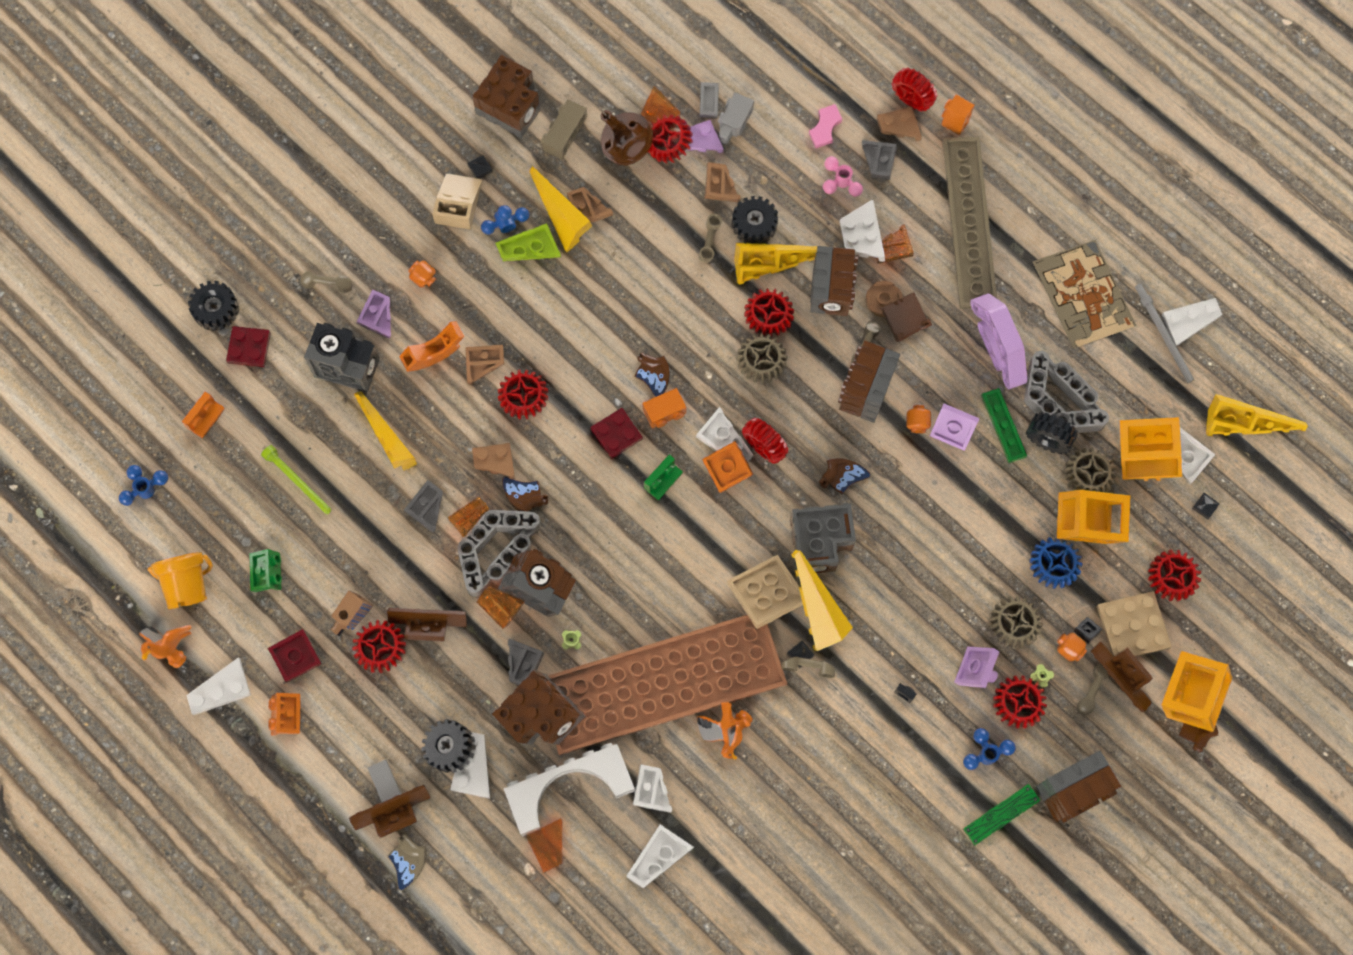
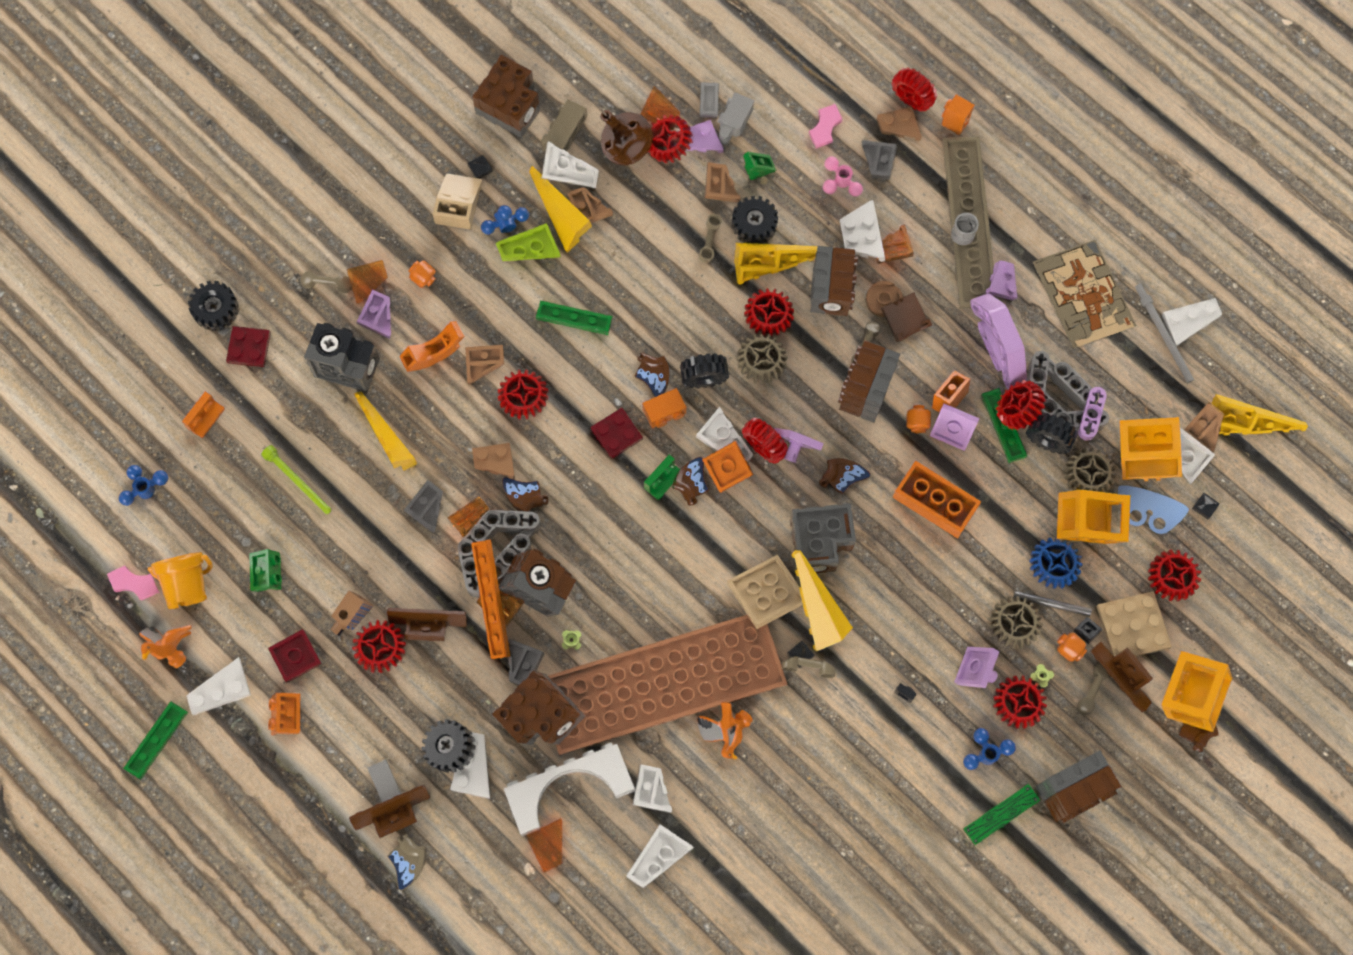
none -> bright pink tile [107,566,160,601]
none -> green tile [123,701,188,780]
none -> clear orange wing [346,260,388,305]
none -> orange tile [471,539,511,659]
none -> green tile [536,300,613,335]
none -> white wing [541,141,599,189]
none -> reddish brown arm [672,457,709,506]
none -> black bush [680,353,729,389]
none -> green slope [743,152,777,180]
none -> lavender tile [774,428,824,463]
none -> orange brick [892,460,981,539]
none -> orange brick [932,370,970,413]
none -> light grey wheel [951,213,979,245]
none -> lavender wing [986,260,1017,300]
none -> red gear [996,380,1046,430]
none -> flat silver bar [1013,591,1092,616]
none -> lavender beam [1078,387,1107,441]
none -> light blue piece [1118,486,1189,534]
none -> medium nougat wing [1184,402,1224,453]

